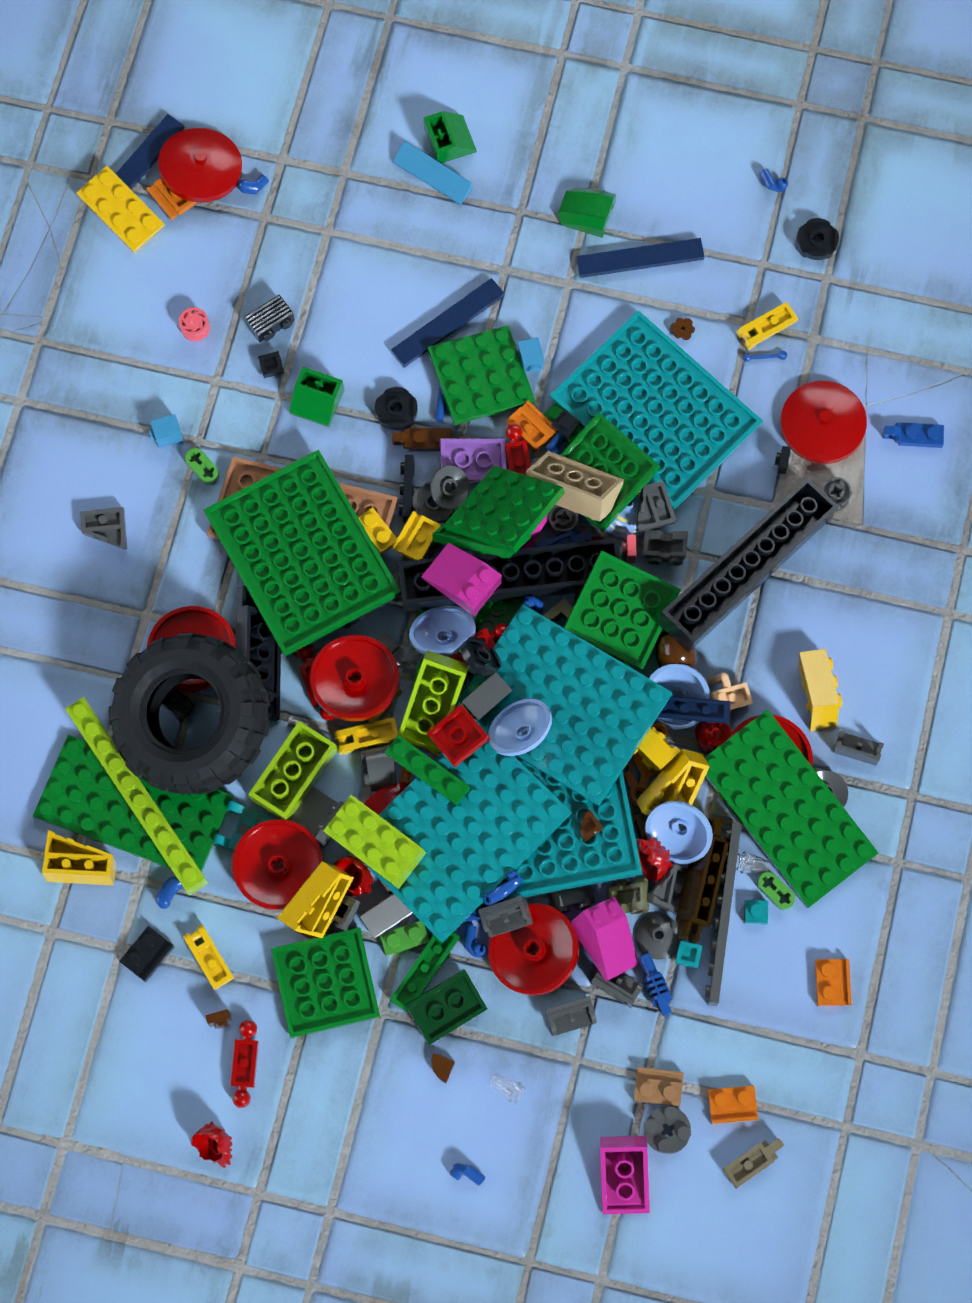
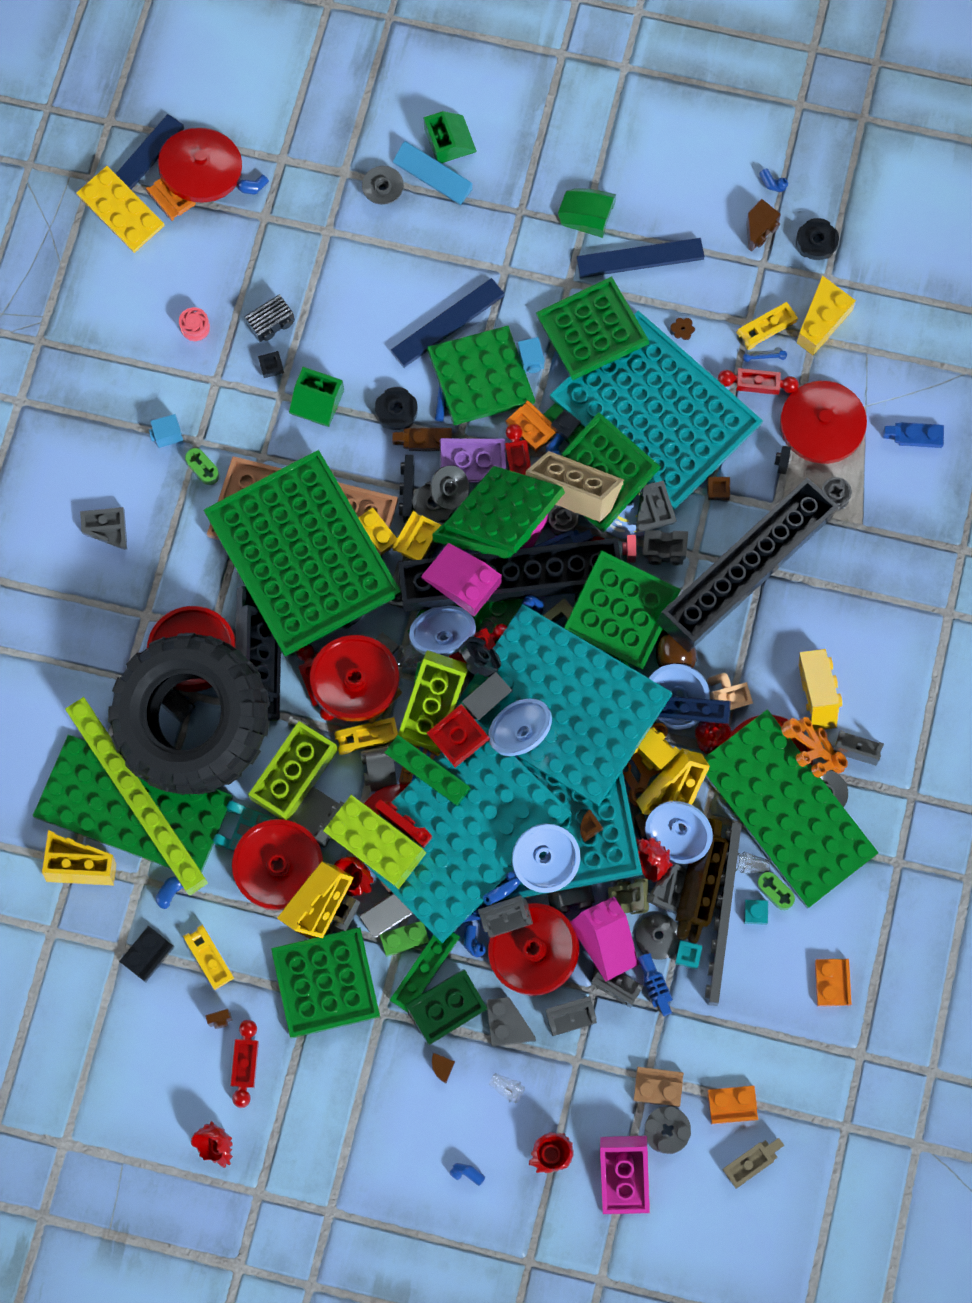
none -> dark grey dish [362,166,404,205]
none -> red hinge [375,799,432,848]
none -> dark grey wing [486,997,536,1047]
none -> light blue dish [512,824,580,893]
none -> red hair [529,1132,574,1173]
none -> green plate [536,276,649,381]
none -> reddish brown tile [708,477,730,500]
none -> red plate [718,368,799,395]
none -> reddish brown slope [746,199,781,252]
none -> orange plant [781,717,848,778]
none -> yellow wedge [797,275,856,355]

